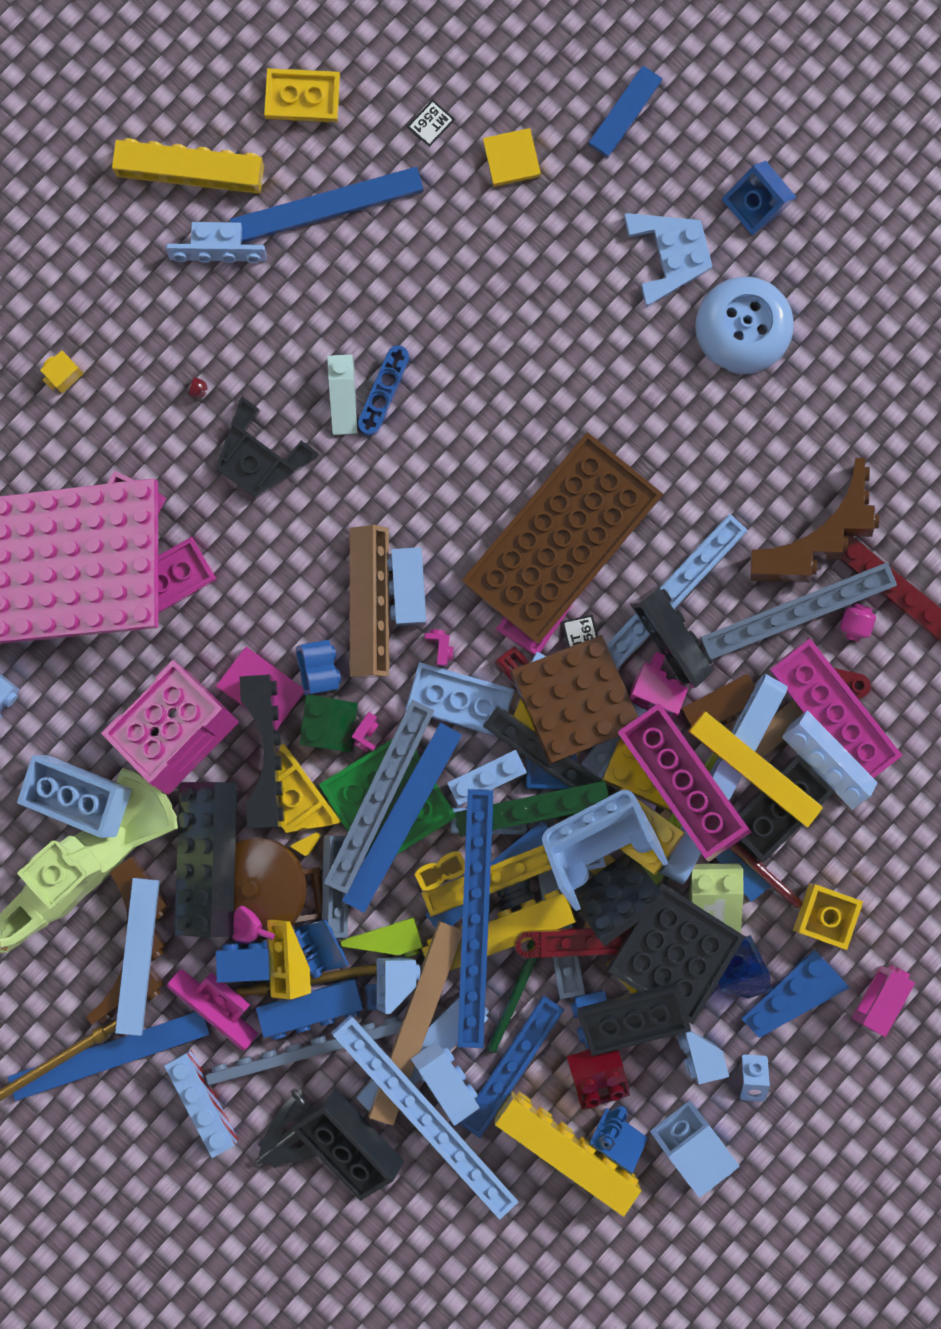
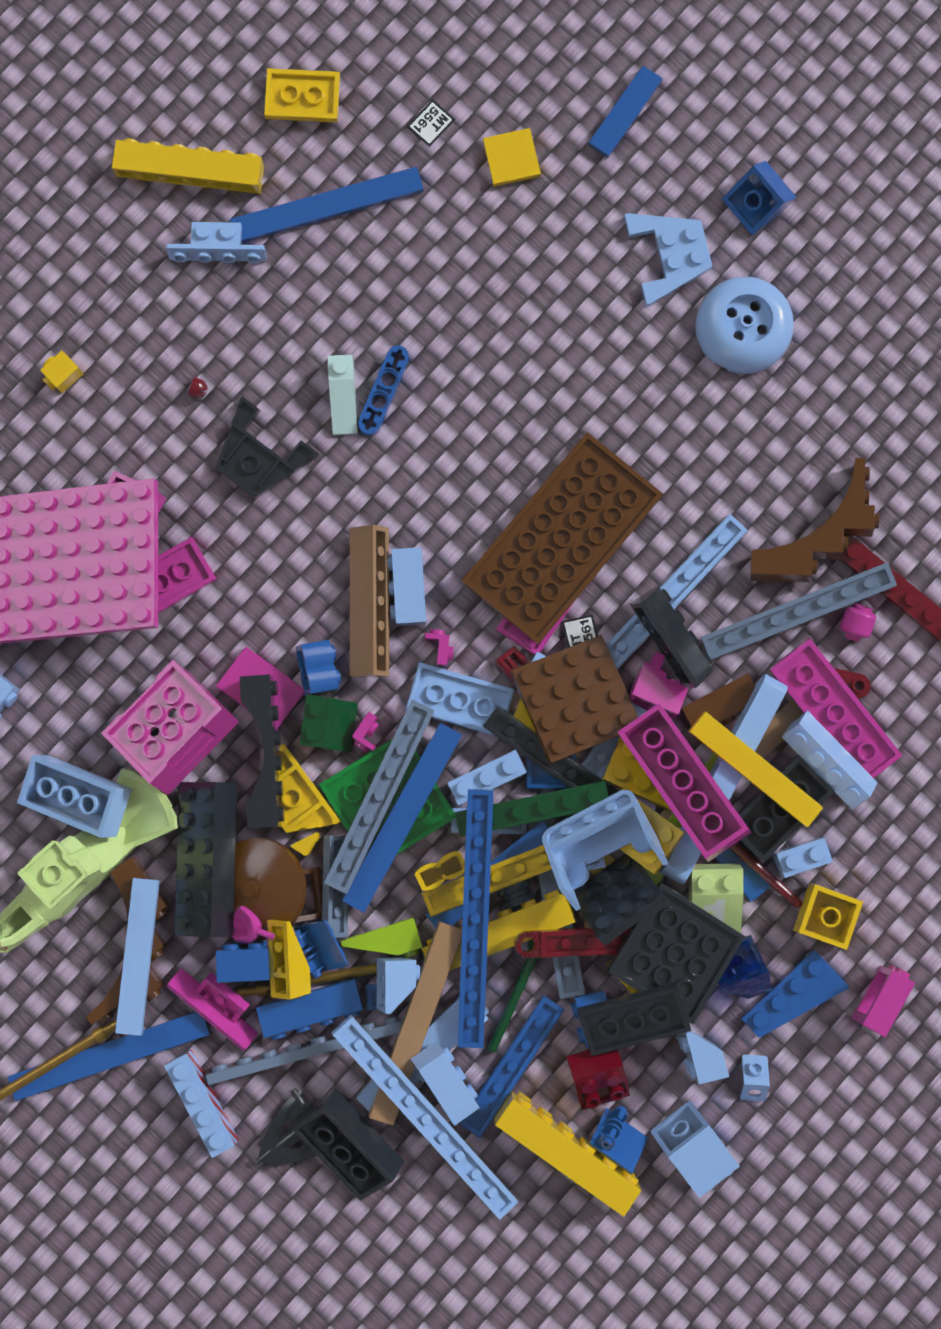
none -> light blue brick [772,837,833,878]

